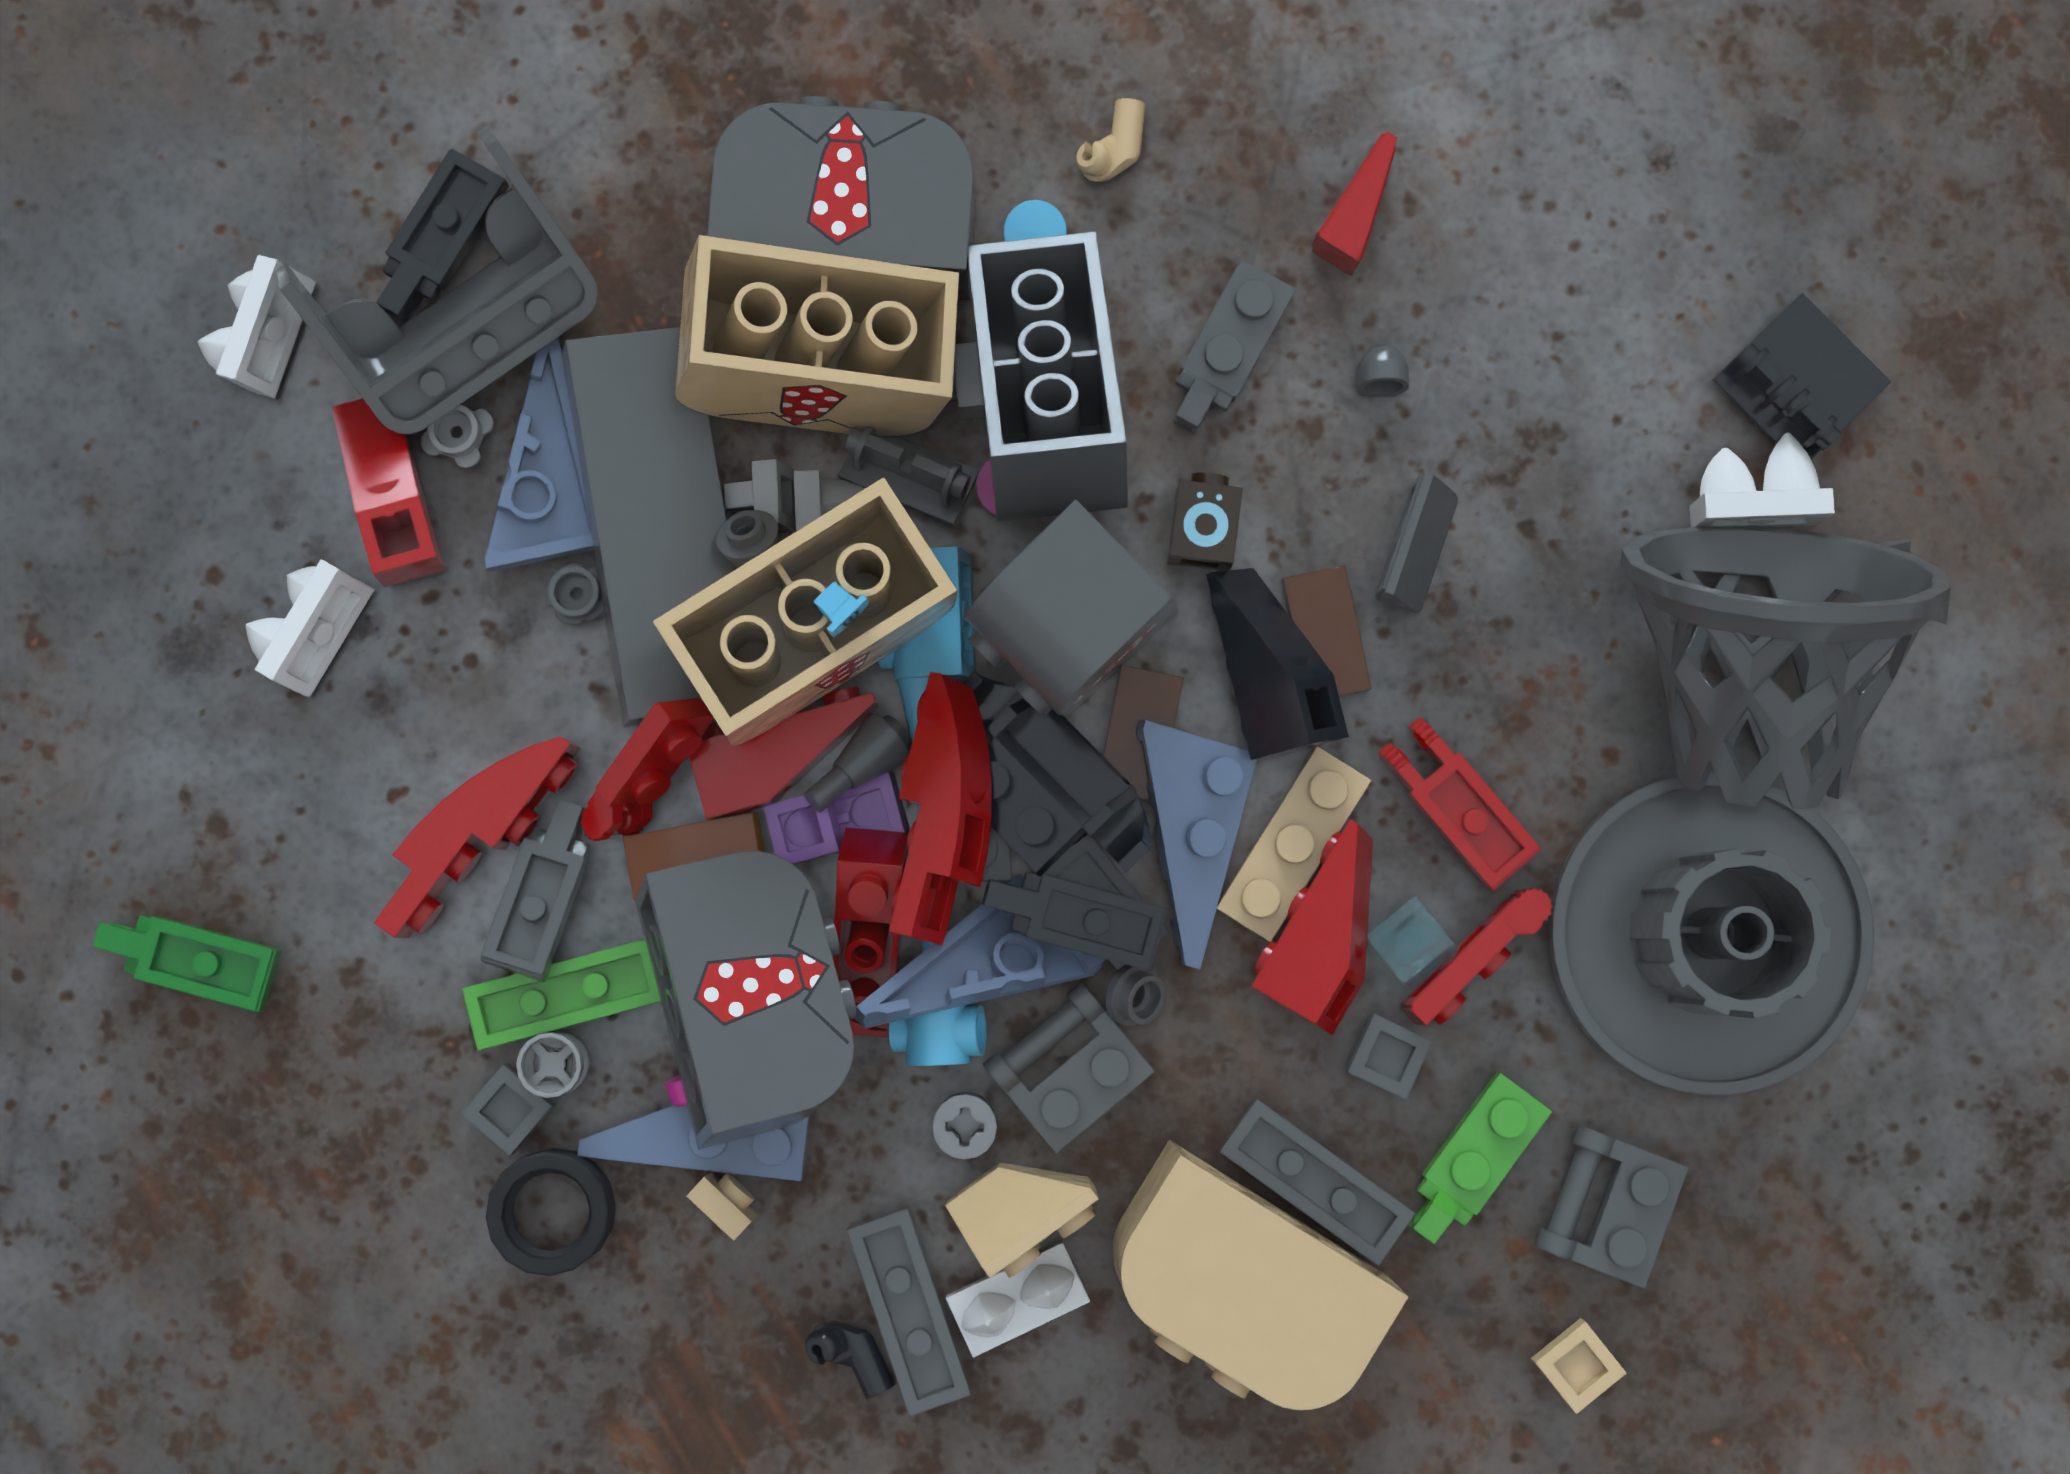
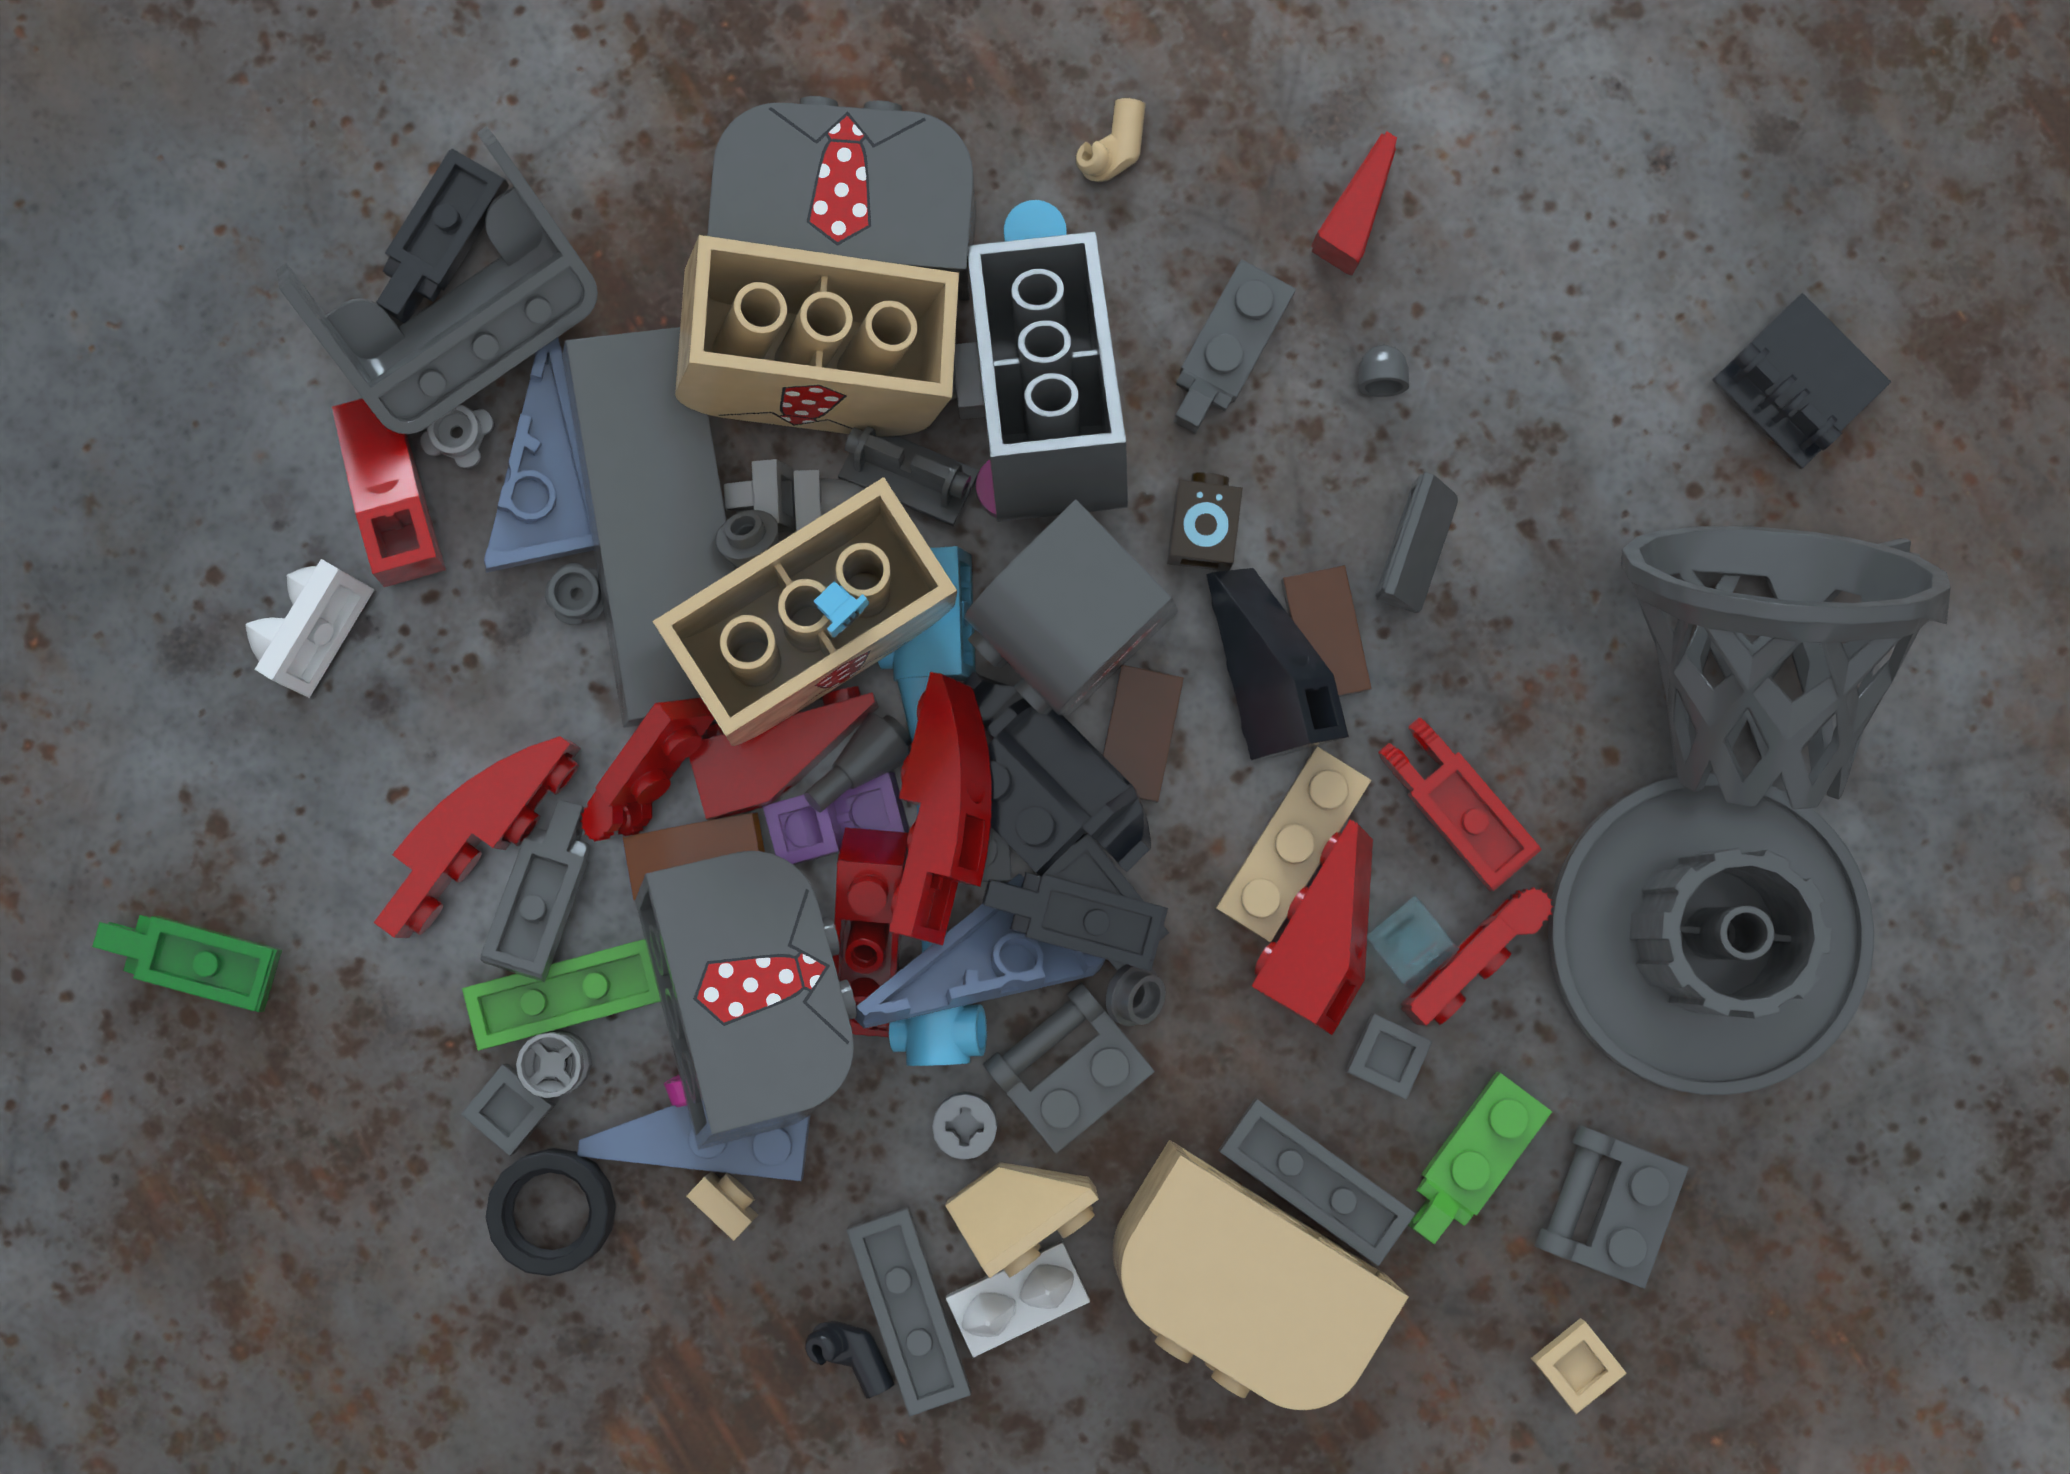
white tile [197,255,316,399] -> none
sand blue wing [1136,720,1257,969] -> none
white tile [1689,433,1835,527] -> none

